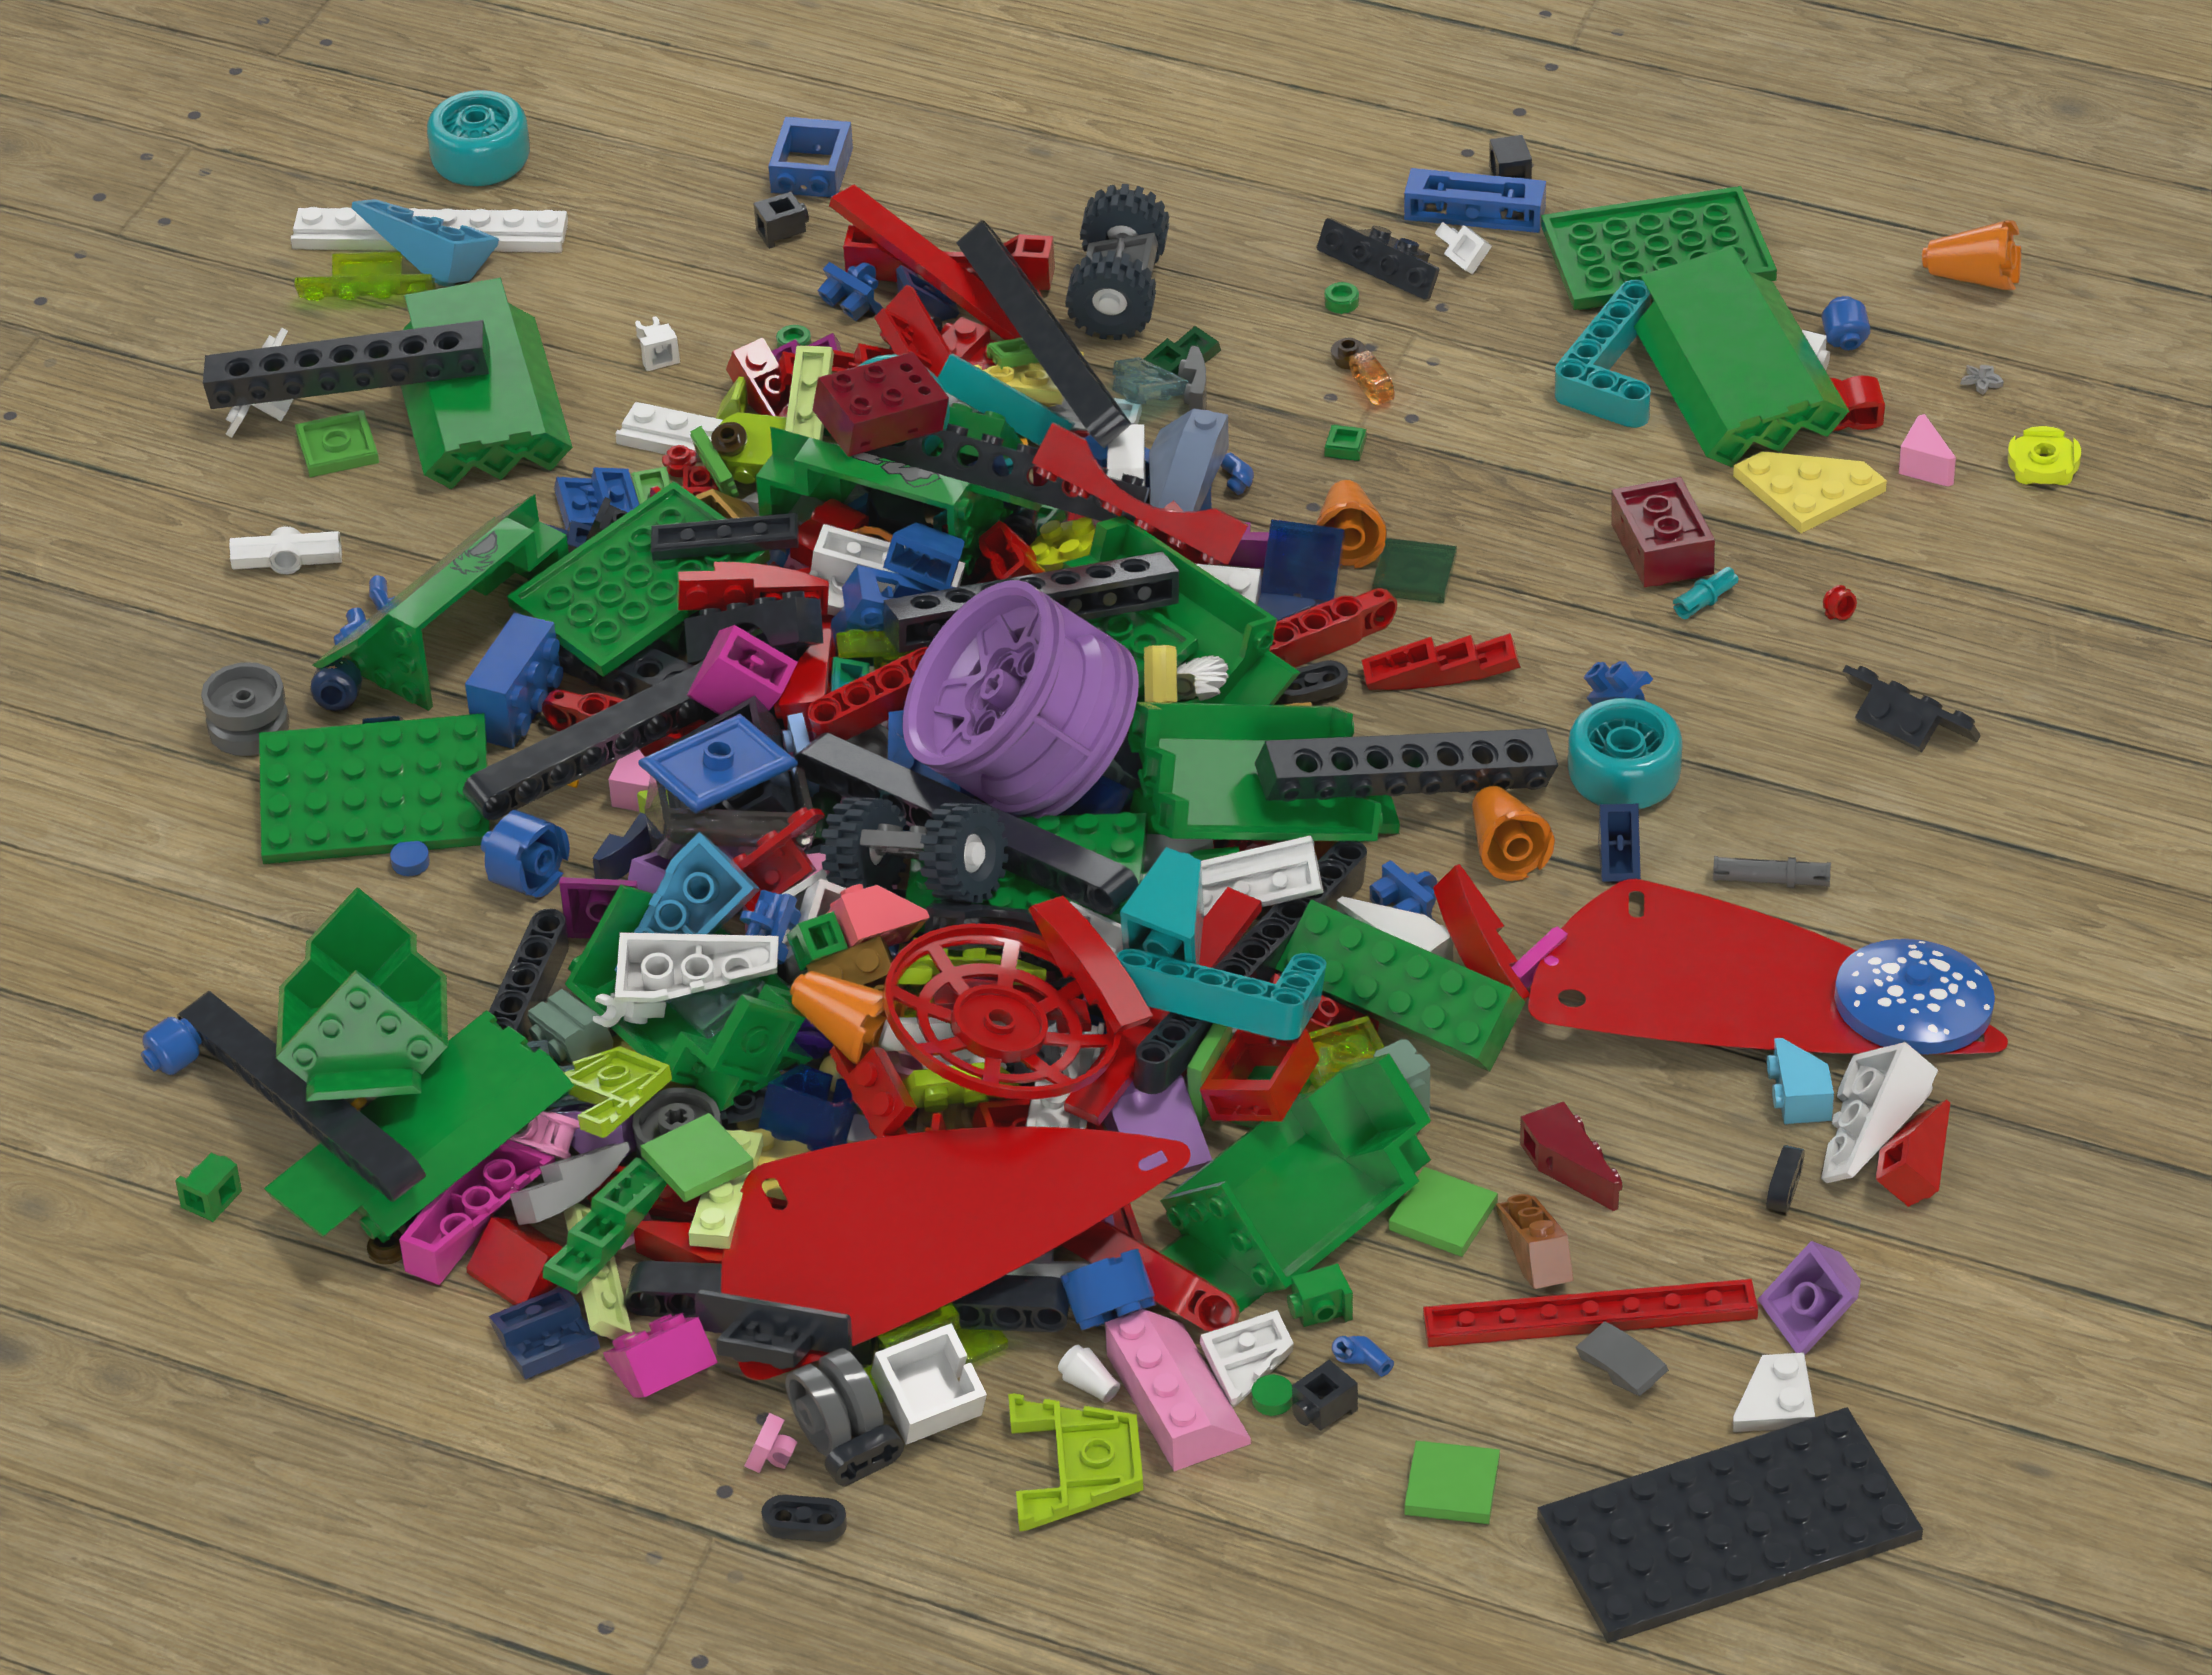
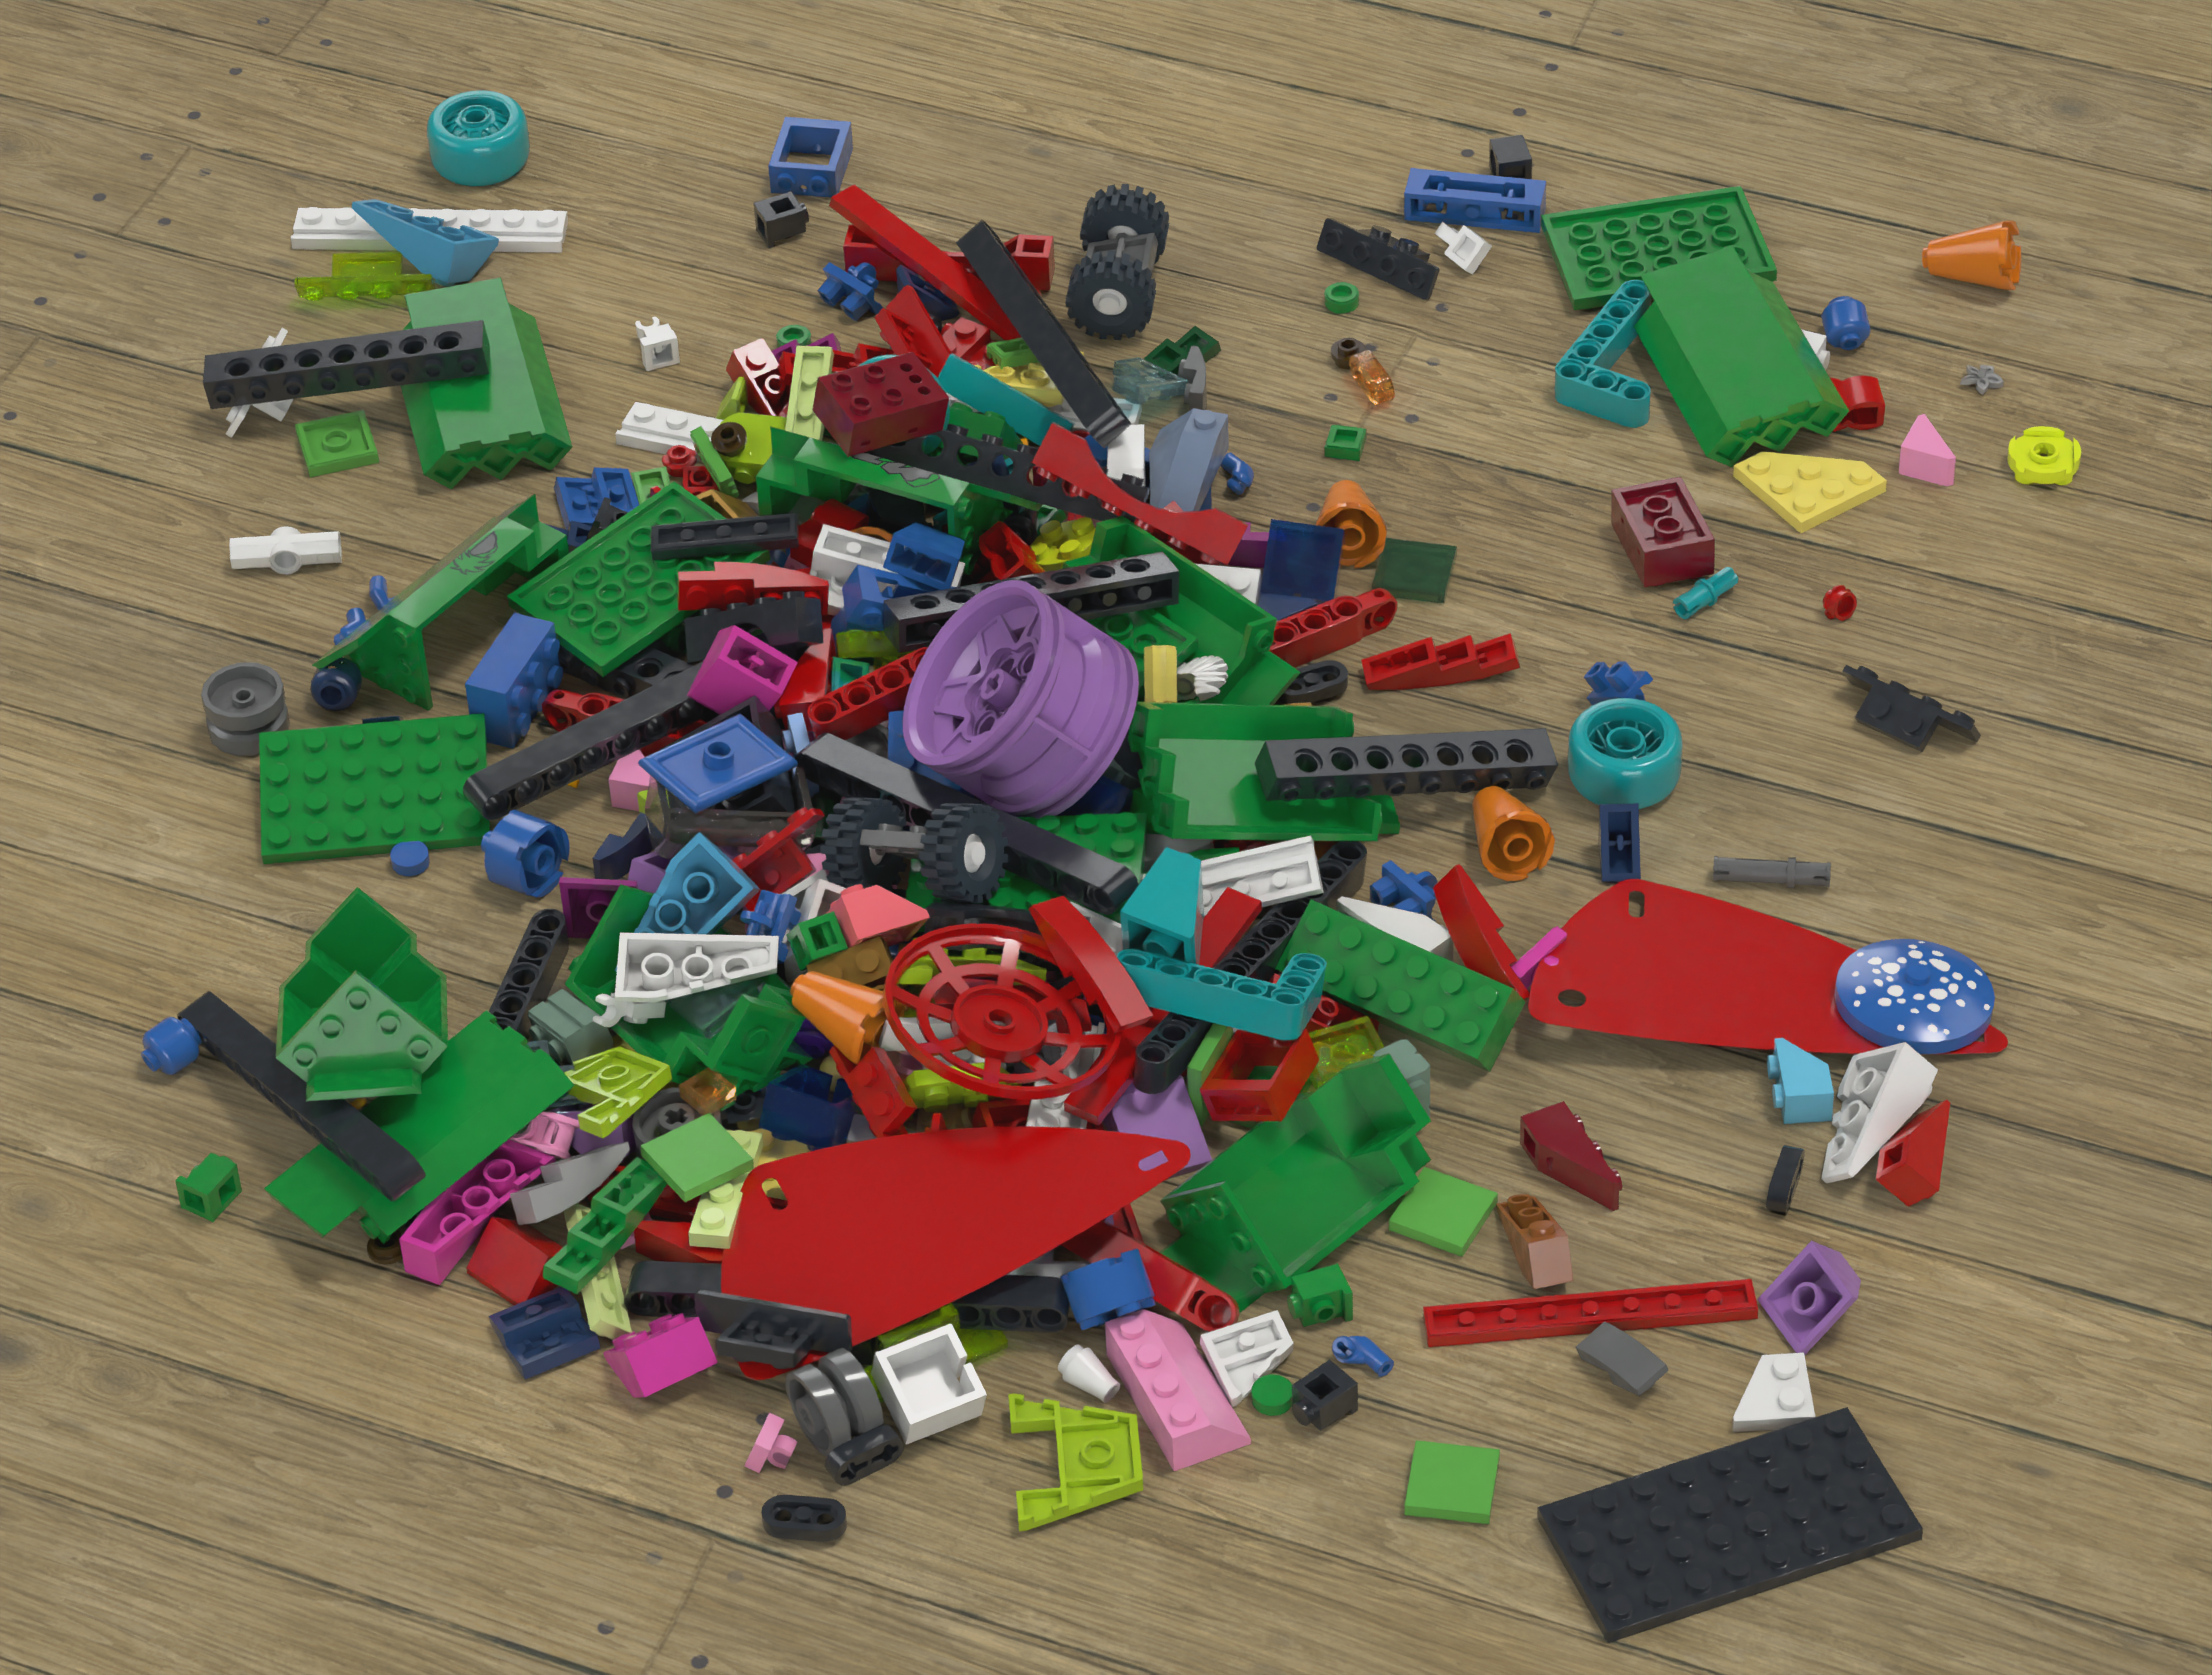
none -> clear orange plate [679,1067,737,1116]

